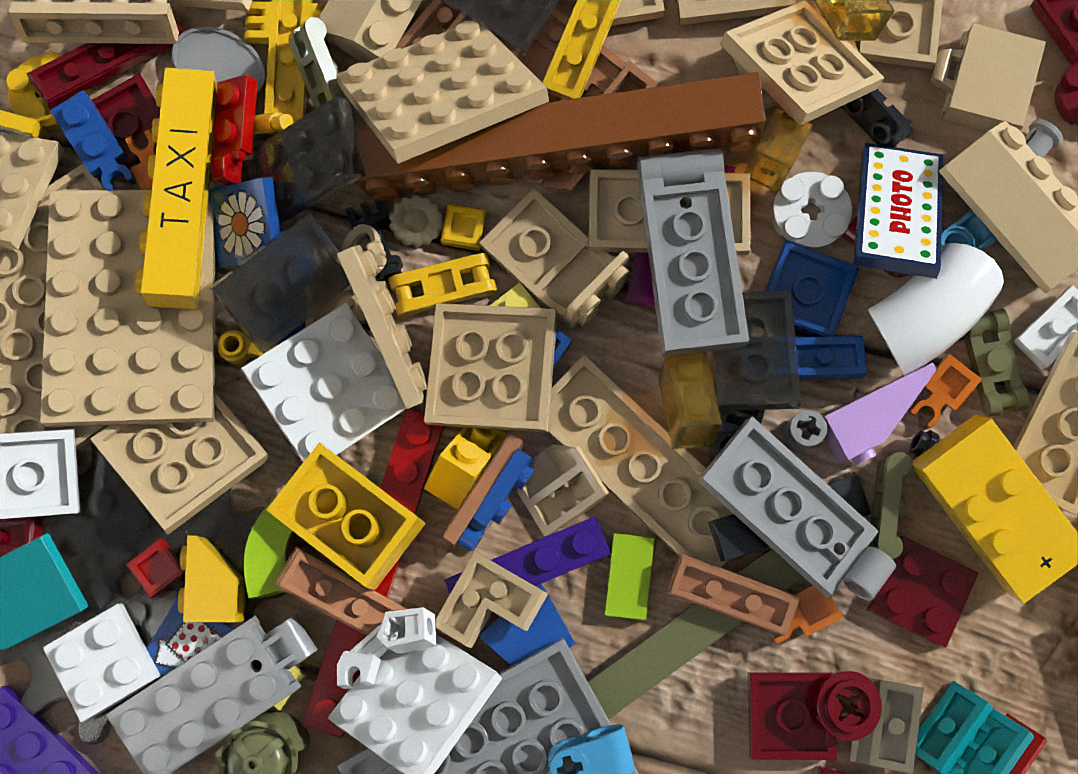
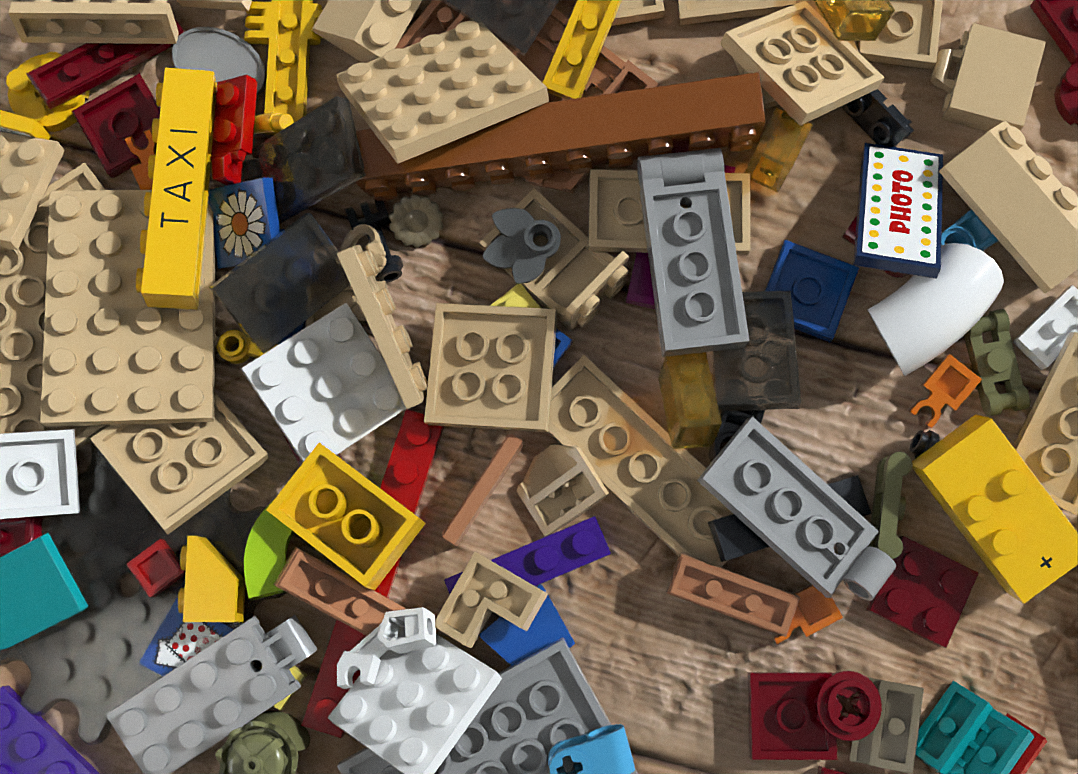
white plate [43,604,161,722] -> none
blue plate [50,90,136,191] -> none
olive plate [288,17,356,126] -> none
yellow plate [389,253,497,318] -> none
yellow slope [424,427,507,510] -> none
yellow tile [441,204,487,251] -> none
blue plate [457,448,535,552] -> none
olive tile [588,548,803,719] -> none
lime tile [604,533,654,620] -> none
blue plate [741,336,867,382] -> none
white plate [771,172,852,251] -> none
light grey bush [783,410,827,451] -> none
lavender slope [823,363,937,466] -> none
light grey bush [1025,119,1063,158] -> none
none -> dark grey plate [483,208,561,284]

